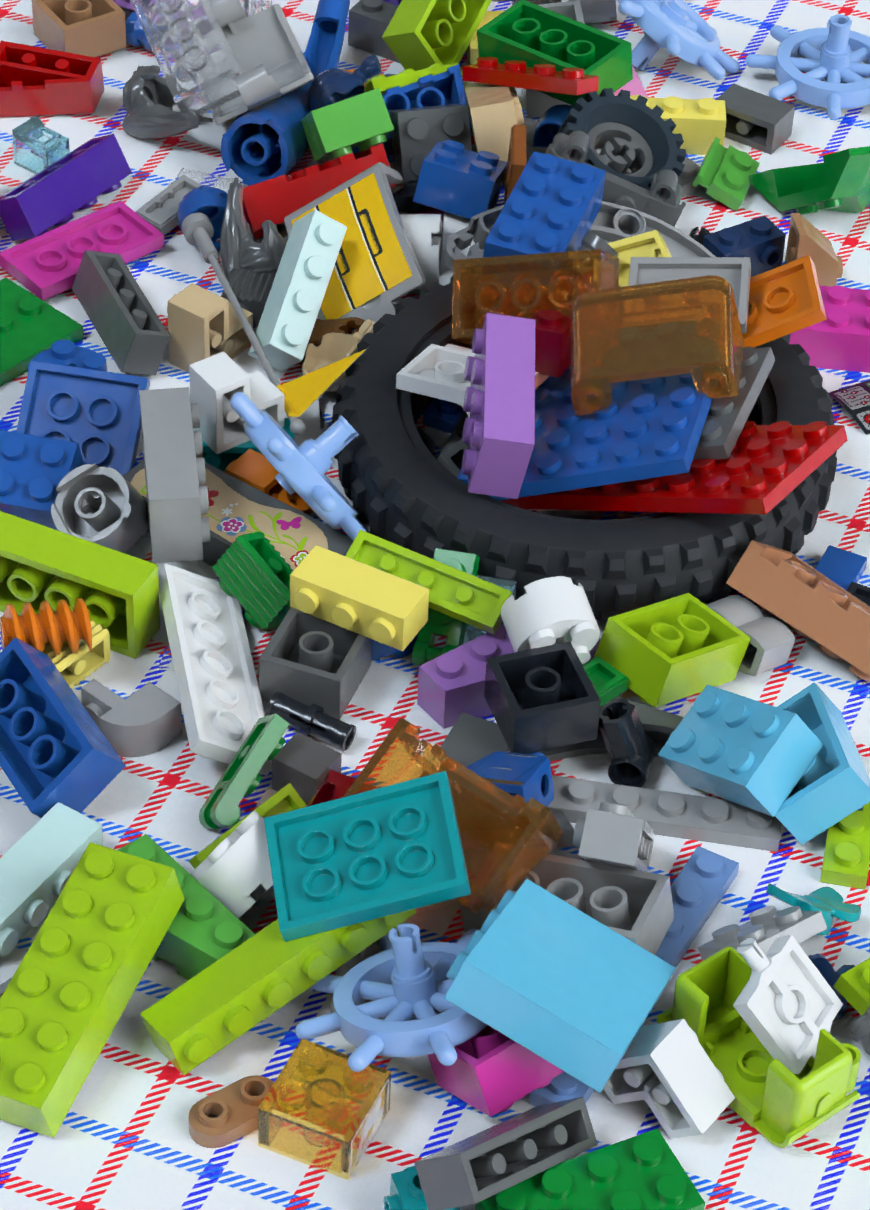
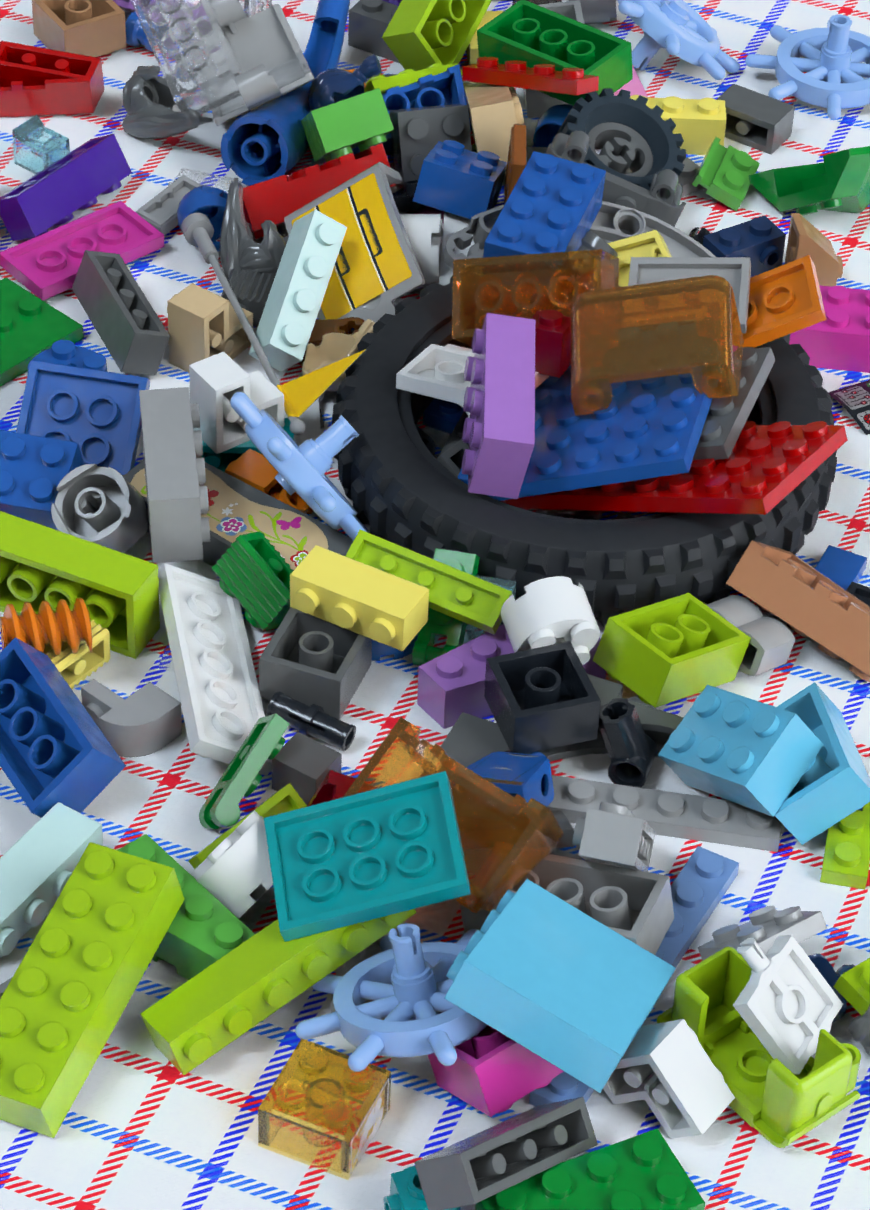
medium nougat plate [188,1075,280,1148] -> none
green tile [583,656,629,706] -> none
teal animal [766,883,861,935] -> none

